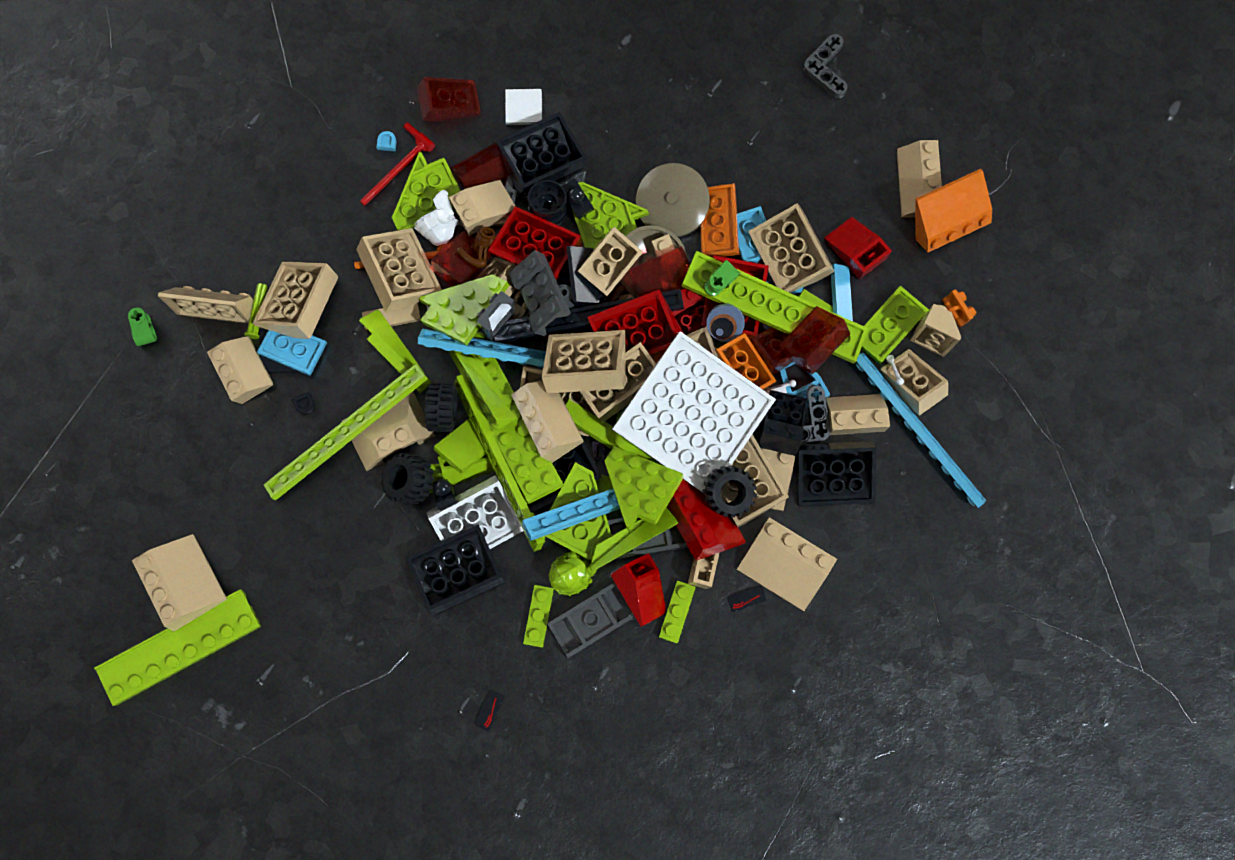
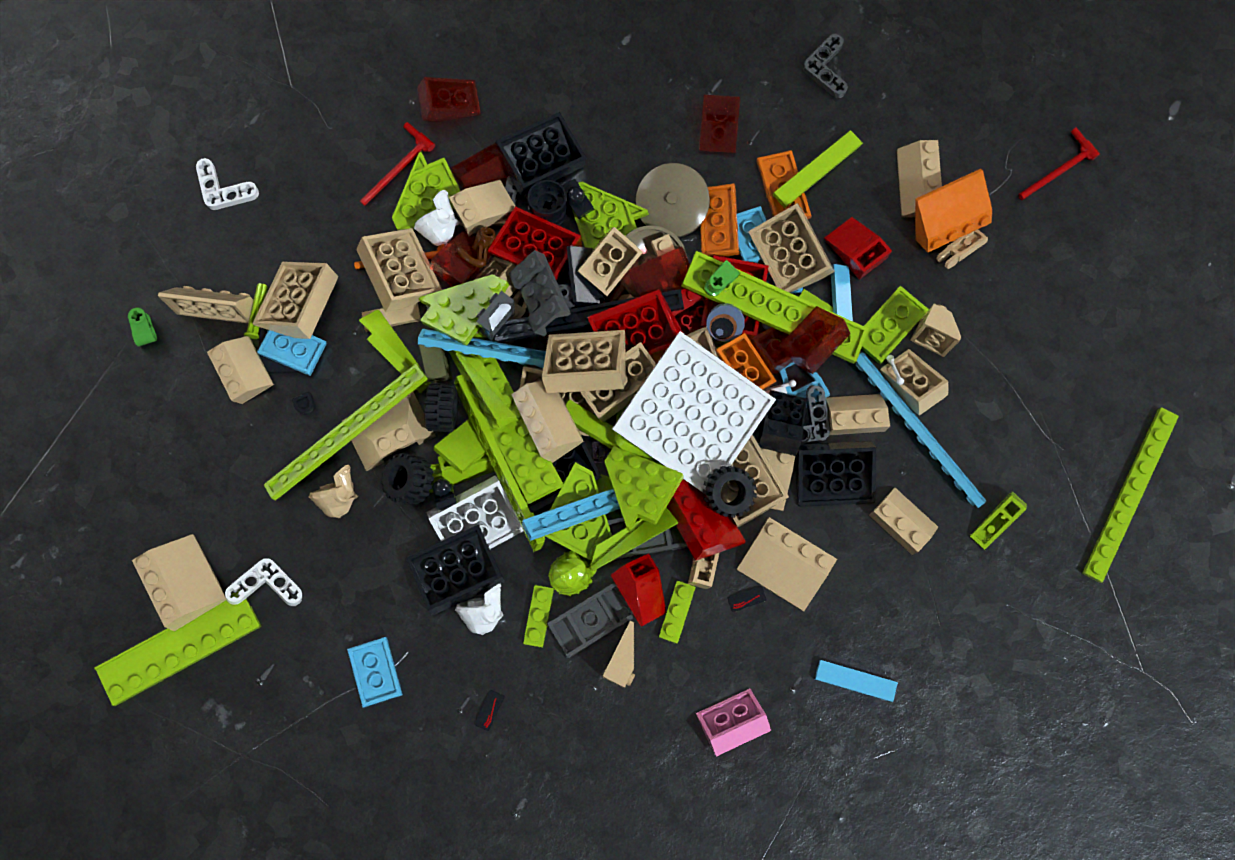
medium azure tile [376,131,397,151] -> none
white tile [506,89,542,125] -> none
orange hips [942,289,977,328] -> none
none -> white beam [196,158,259,210]
none -> white beam [225,559,302,606]
none -> tan head [309,464,358,518]
none -> medium azure tile [347,637,403,708]
none -> olive hinge [419,345,452,383]
none -> white head [455,583,503,635]
none -> tan slope [603,621,635,688]
none -> bright pink slope [696,689,771,756]
none -> clear red slope [699,95,740,153]
none -> orange tile [756,150,812,219]
none -> lime tile [773,130,863,208]
none -> medium azure tile [814,660,898,702]
none -> tan slope [869,488,938,555]
none -> tan hinge [936,229,988,269]
none -> lime slope [970,491,1027,550]
none -> red bar [1018,127,1100,200]
none -> lime plate [1082,407,1179,583]

